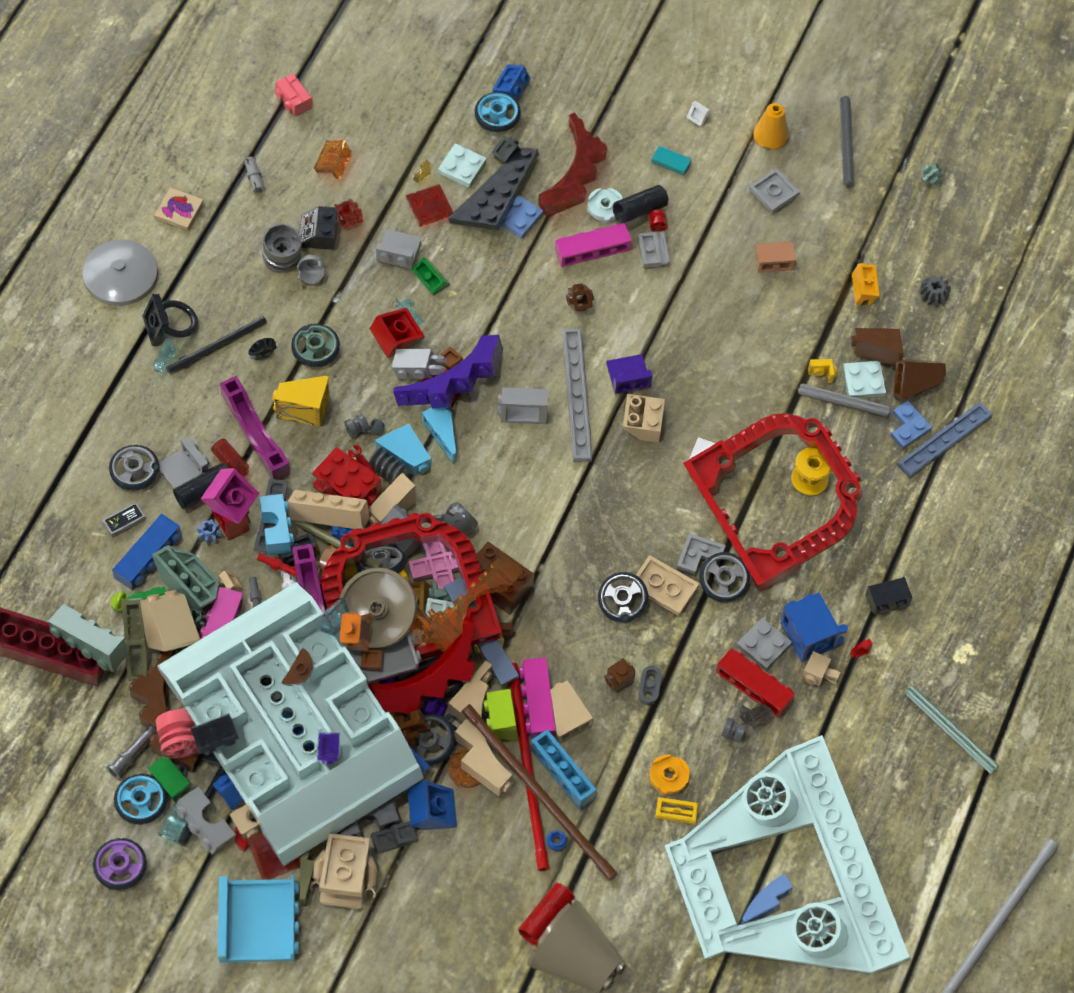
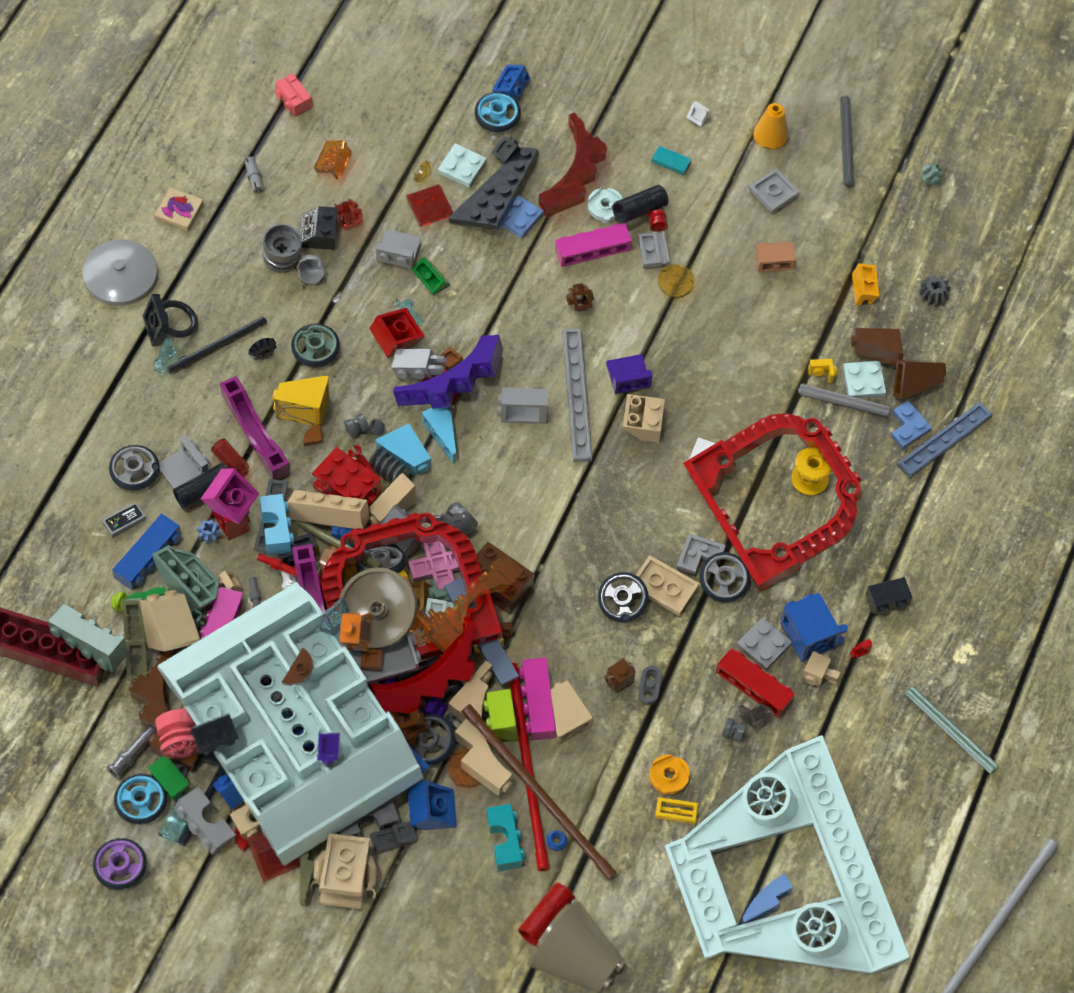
medium azure panel [218,875,299,963] -> none
dark azure brick [530,729,597,810] -> none
none -> dark orange tile [303,424,323,446]
none -> teal arch [486,804,525,872]
none -> clear yellow tile [658,264,695,298]

